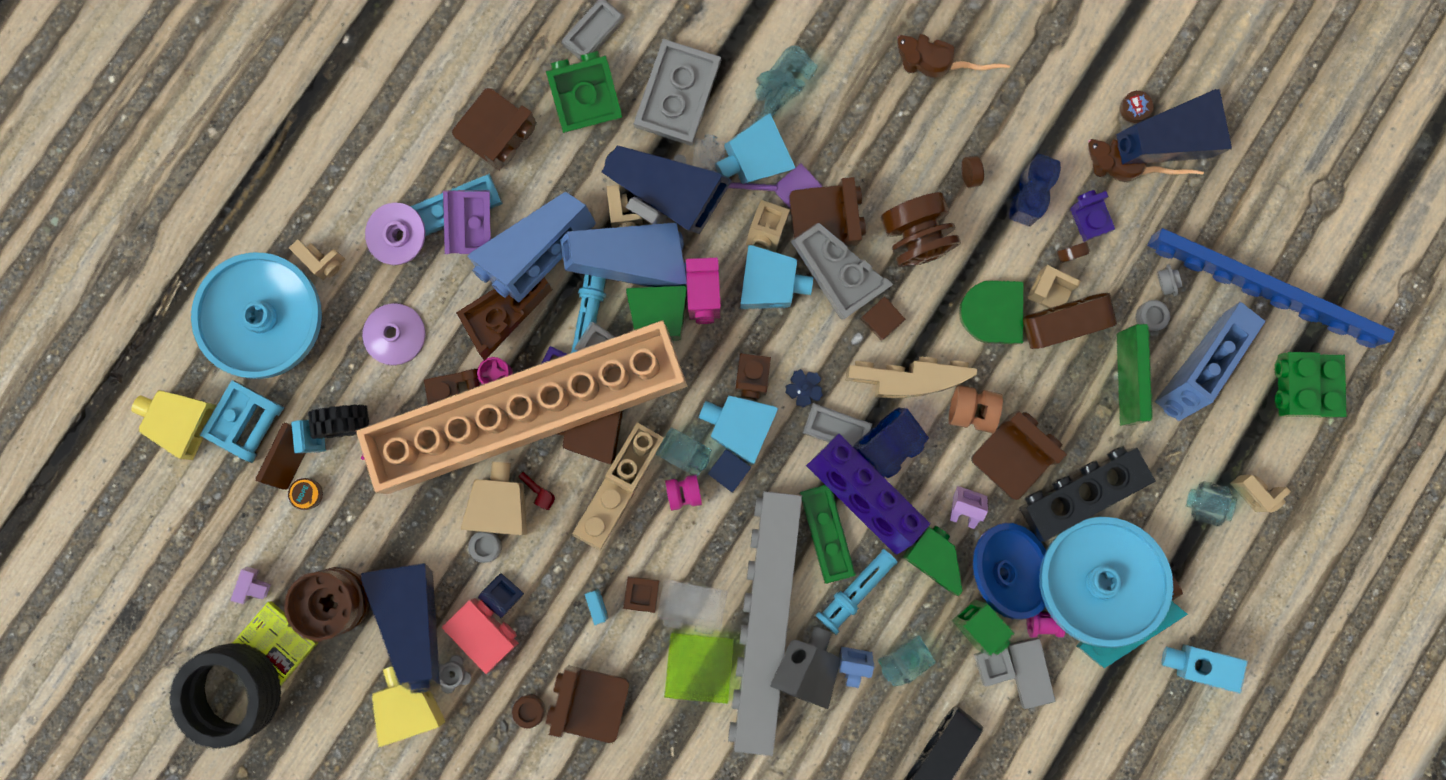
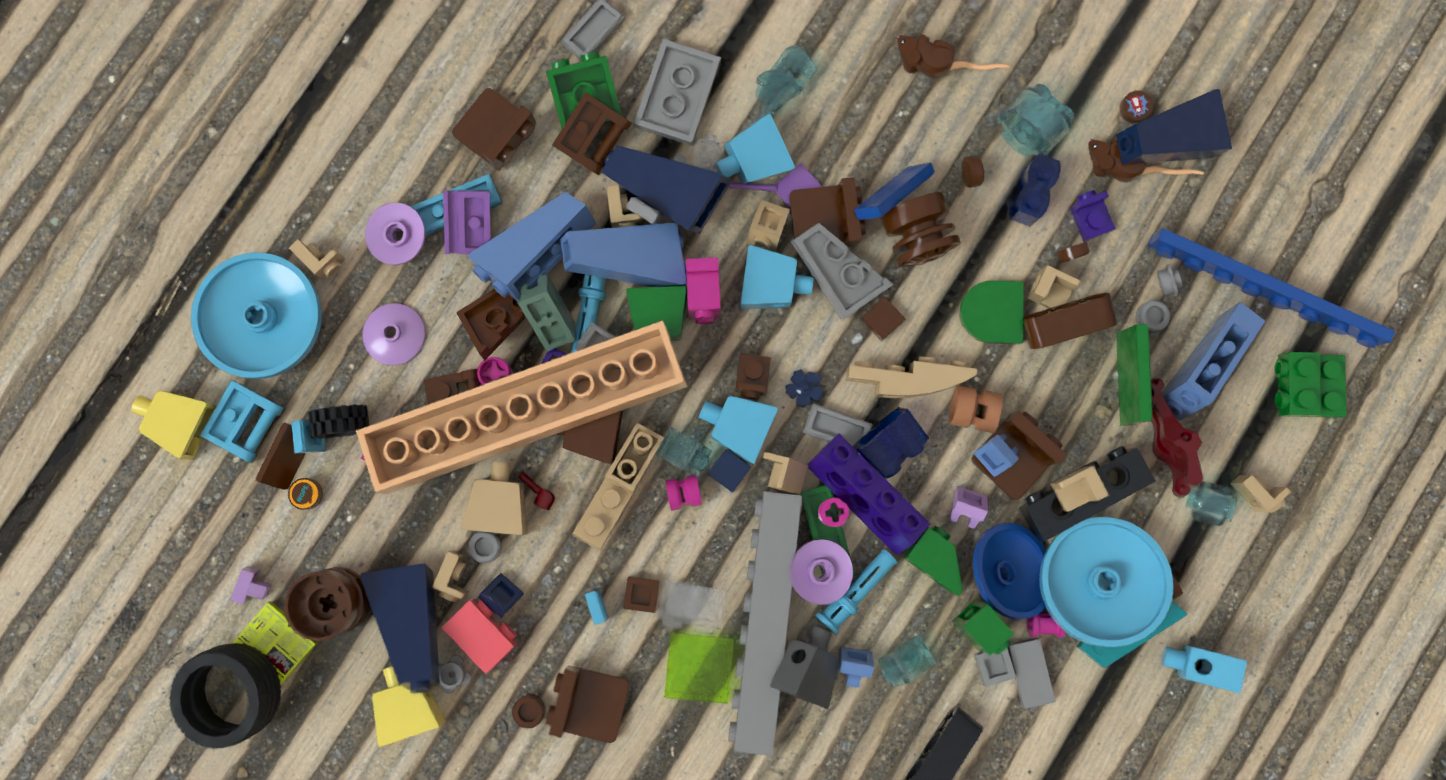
none -> tan bracket [432,550,469,602]
none -> sand green hinge [518,273,575,352]
none -> reddish brown plate [552,92,632,175]
none -> tan panel [763,452,808,495]
none -> lavender dish [790,540,853,605]
none -> dark pink bush [818,498,849,527]
none -> blue tile [854,162,935,220]
none -> medium blue tile [973,434,1019,477]
none -> clear light blue brick [997,84,1074,160]
none -> tan panel [1051,466,1108,511]
none -> dark red animal [1151,378,1203,498]

